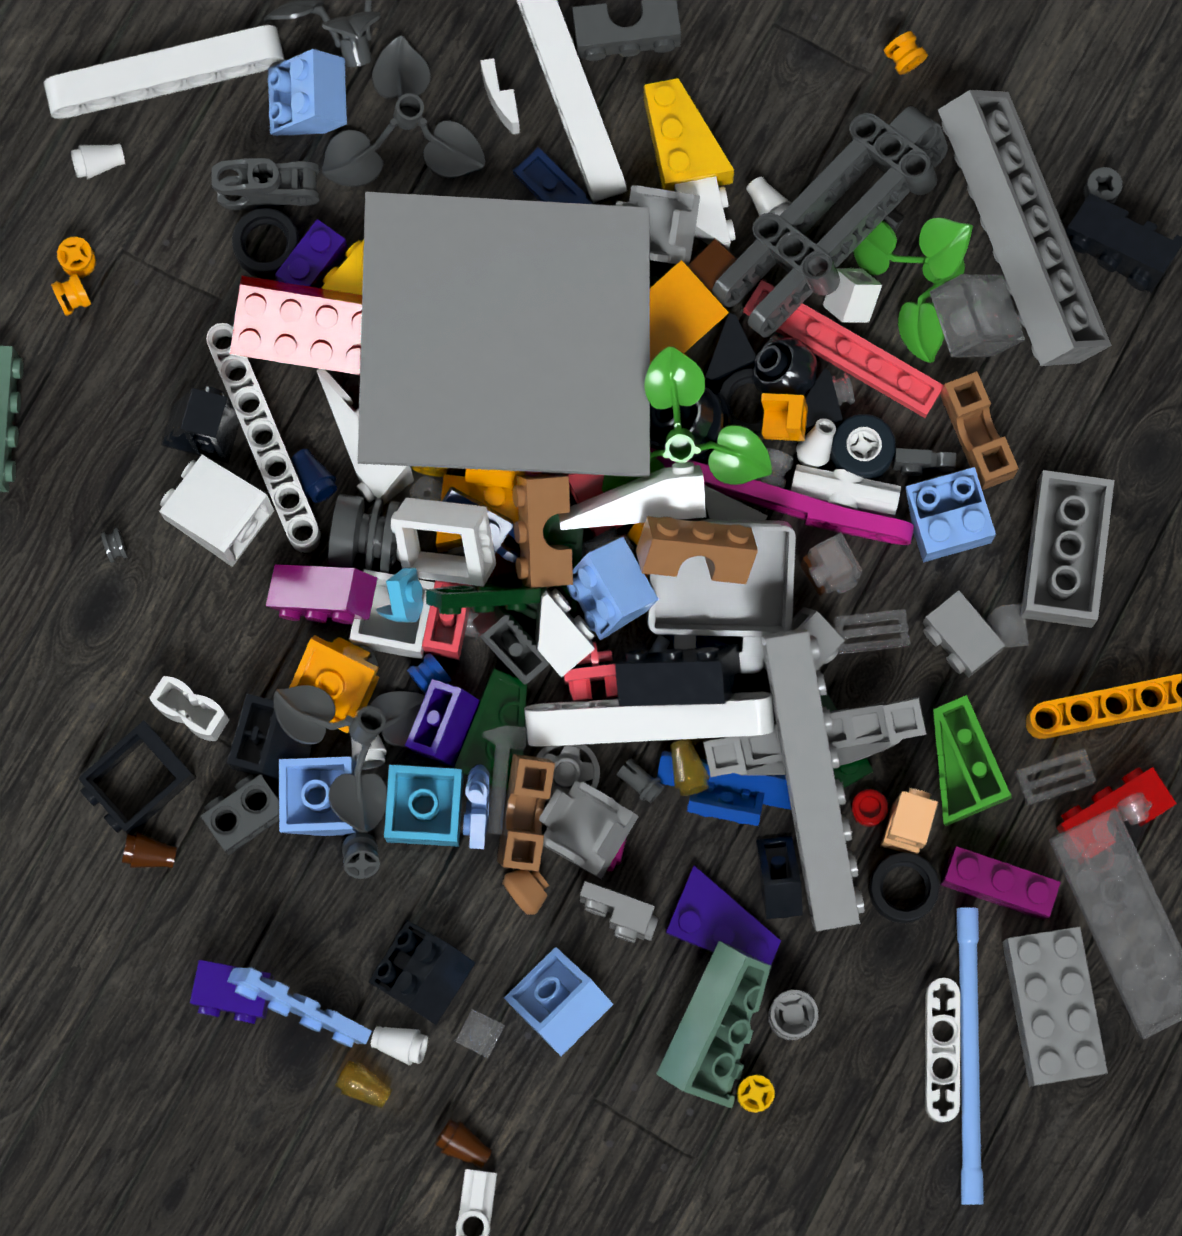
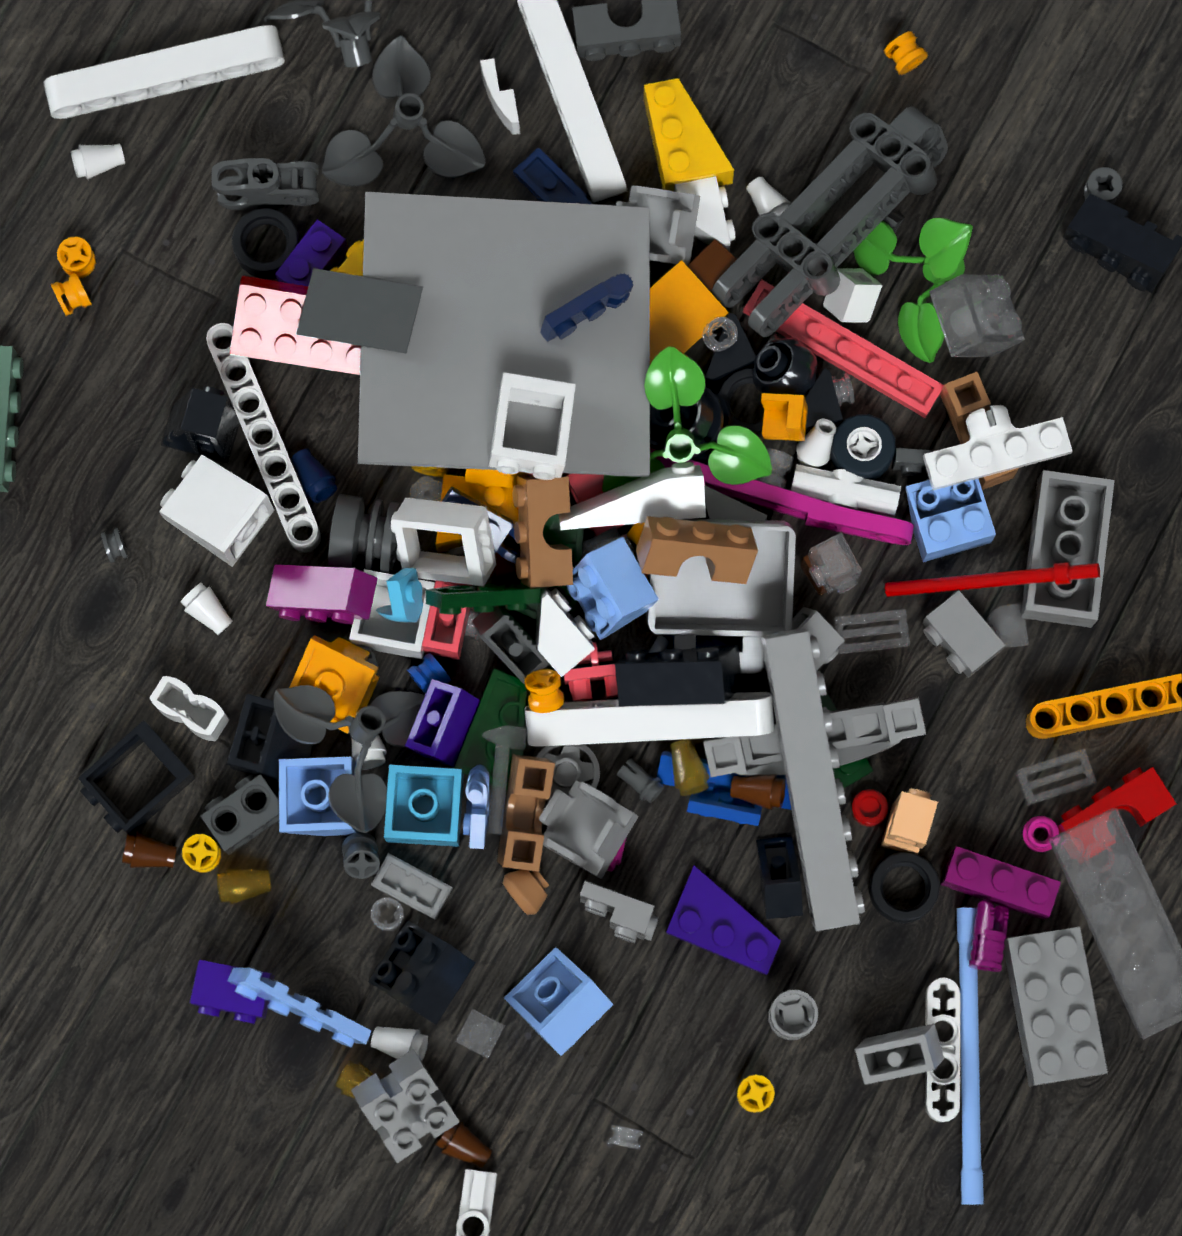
light blue slope [268,49,347,136] -> none
white wedge [317,369,414,504] -> none
sand green wedge [656,941,771,1108] -> none
bright green wedge [933,695,1012,827] -> none
light grey brick [938,90,1112,366] -> none
clear plate [1117,793,1152,825] -> none
none -> white cone [180,582,233,635]
none -> yellow wheel [182,834,221,873]
none -> clear yellow cone [217,869,271,905]
none -> dark grey piece [296,268,423,354]
none -> light grey brick [351,1049,460,1163]
none -> light grey plate [371,853,453,920]
none -> clear bush [371,897,404,931]
none -> white window [489,372,576,480]
none -> light orange wheel [524,669,564,713]
none -> dark blue hinge [540,273,633,342]
none -> clear bush [608,1125,644,1150]
none -> clear bush [702,317,738,352]
none -> reddish brown cone [731,774,786,810]
none -> light grey brick [855,1023,944,1085]
none -> red bar [885,562,1100,597]
none -> white plate [923,405,1073,490]
none -> magenta hinge [969,900,1009,972]
none -> dark pink plate [1022,816,1059,853]

